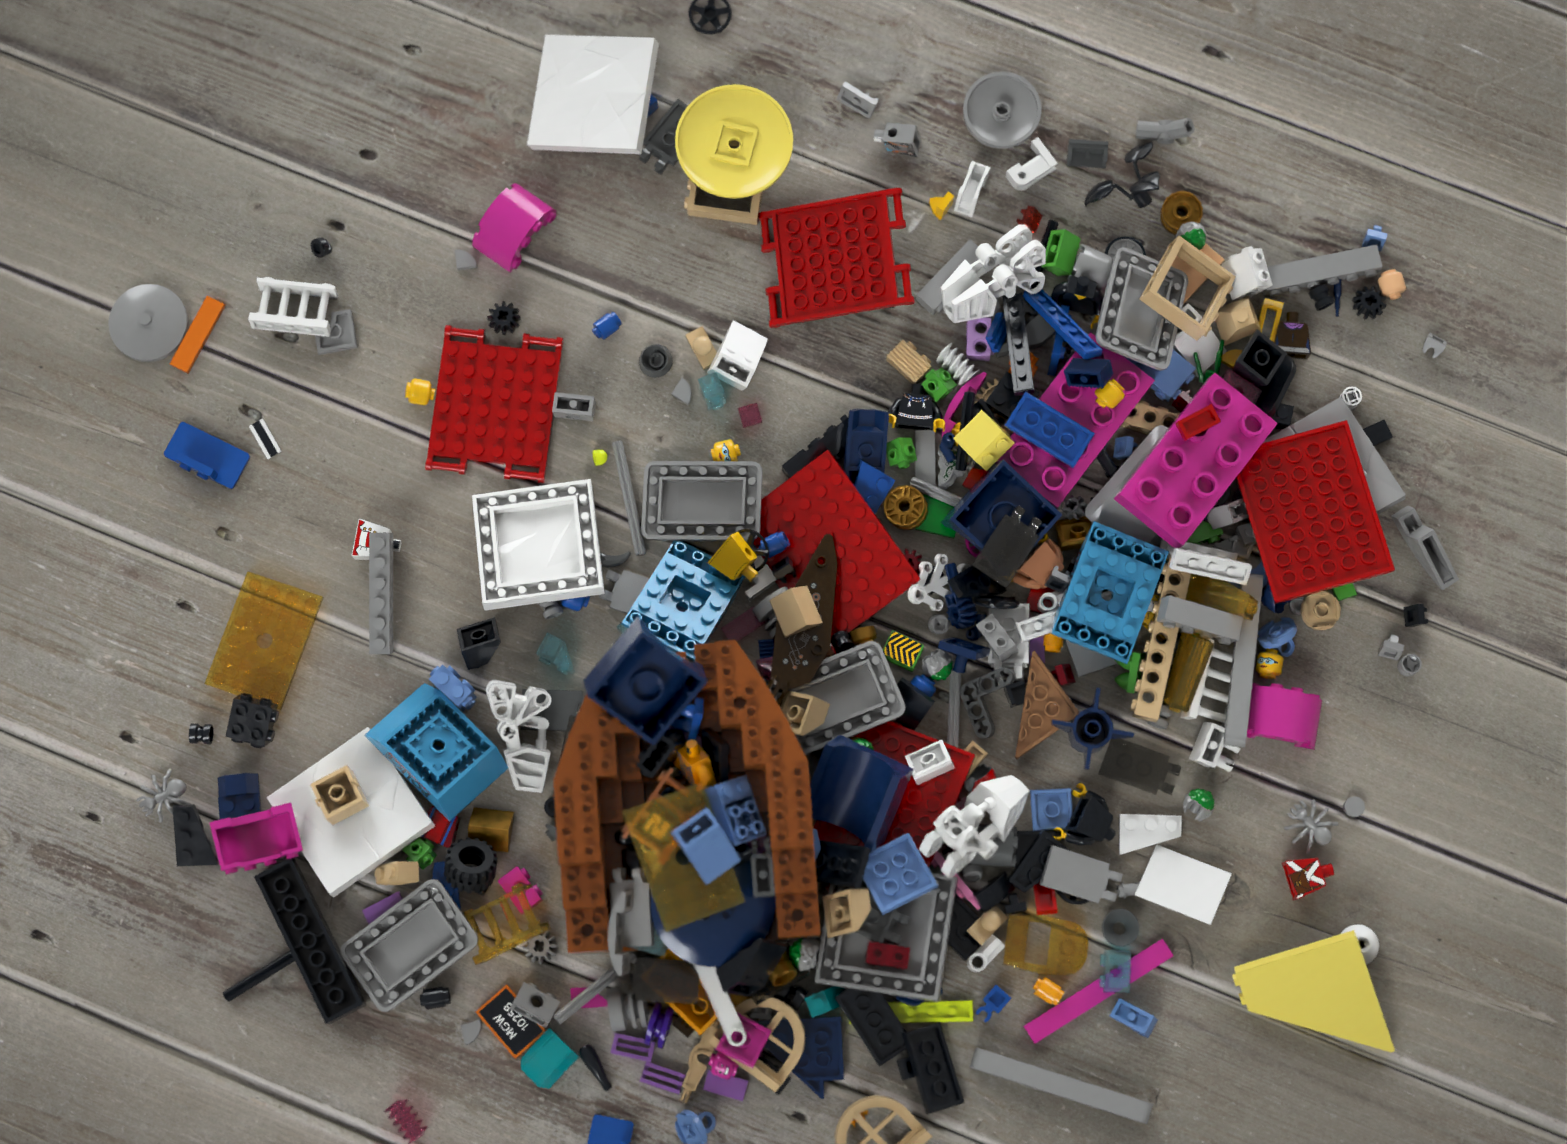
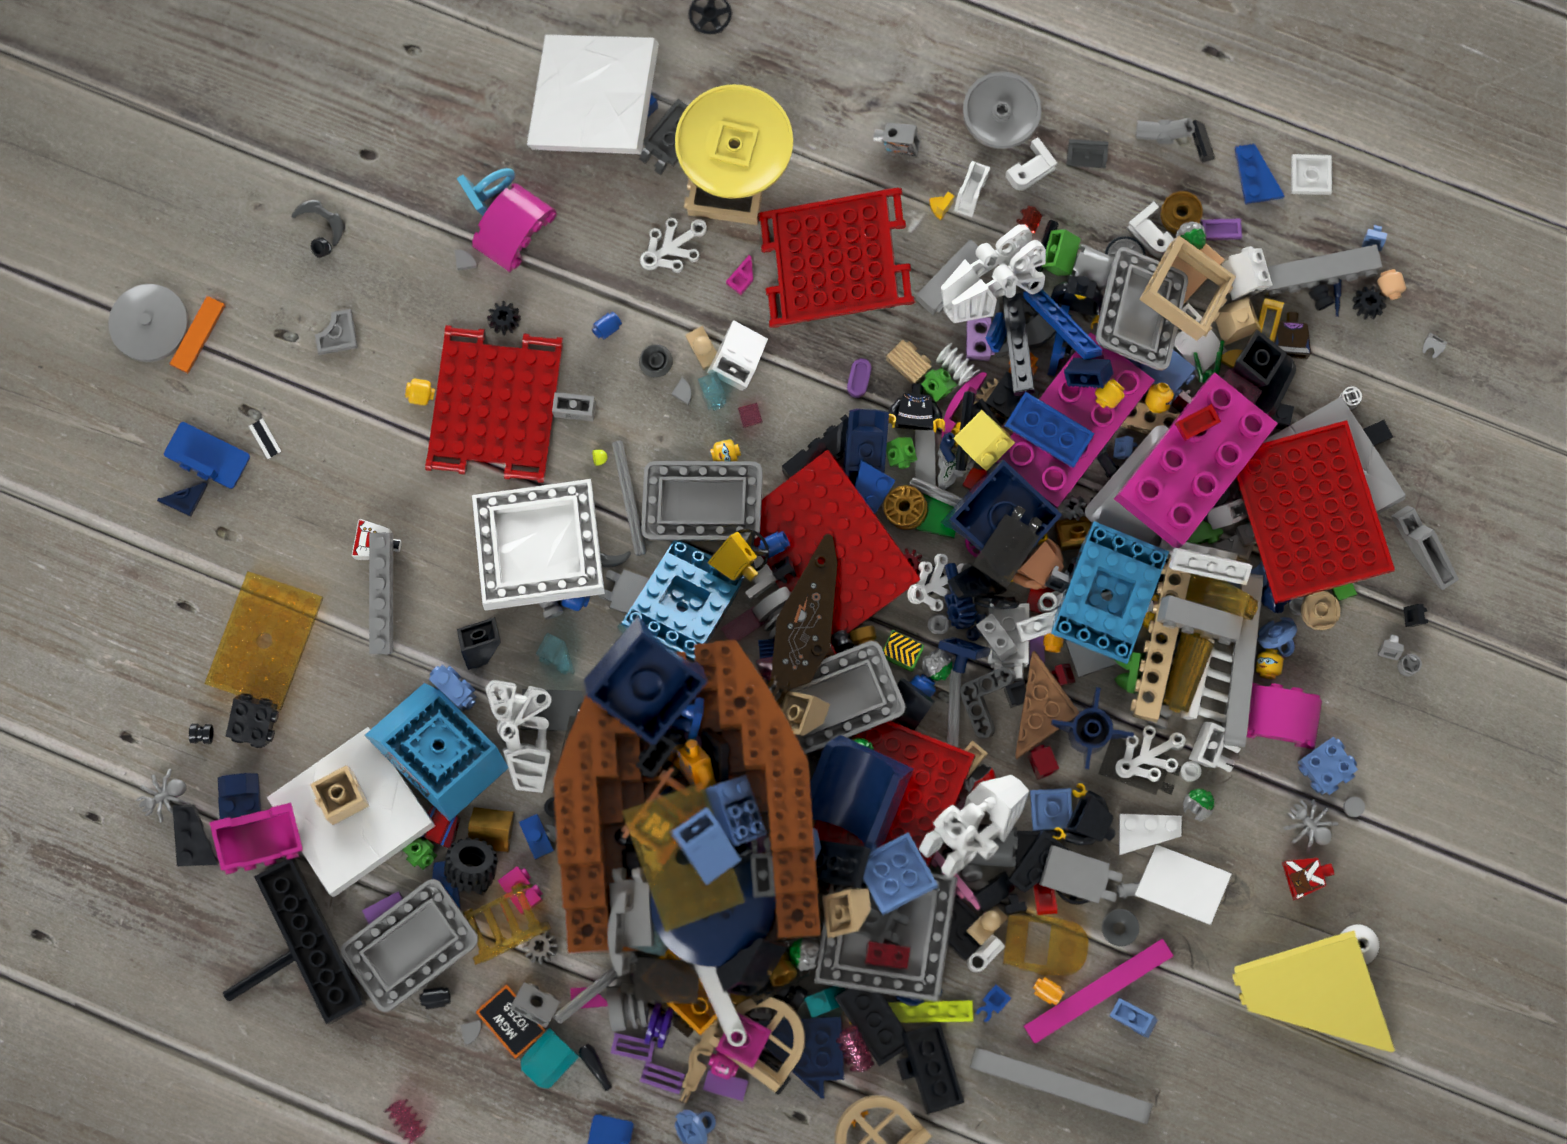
white fence [248,277,338,337] -> none
tan brick [375,861,419,885] -> none
tan slope [769,586,823,638] -> none
light grey plate [837,82,878,119] -> none
white slope [905,739,955,785] -> none
black plant [1084,142,1160,208] -> none
clear light blue brick [1099,950,1131,994] -> none
none -> dark blue tile [157,482,208,517]
none -> dark grey piece [291,200,343,246]
none -> medium azure tile [457,168,515,216]
none -> blue tile [519,814,554,860]
none -> white plant [640,218,707,273]
none -> dark pink tile [726,255,753,295]
none -> clear pink piece [836,1025,875,1072]
none -> medium lavender tile [847,358,871,398]
none -> dark red brick [1028,744,1059,780]
none -> white plant [1115,725,1186,782]
none -> white piece [1127,202,1174,258]
none -> yellow head [1145,382,1174,414]
none -> white tile [1180,761,1202,782]
none -> black slope [1192,120,1215,163]
none -> medium lavender tile [1201,219,1242,241]
none -> blue wing [1234,144,1285,204]
none -> white tile [1291,154,1332,195]
none -> medium blue brick [1298,736,1358,795]

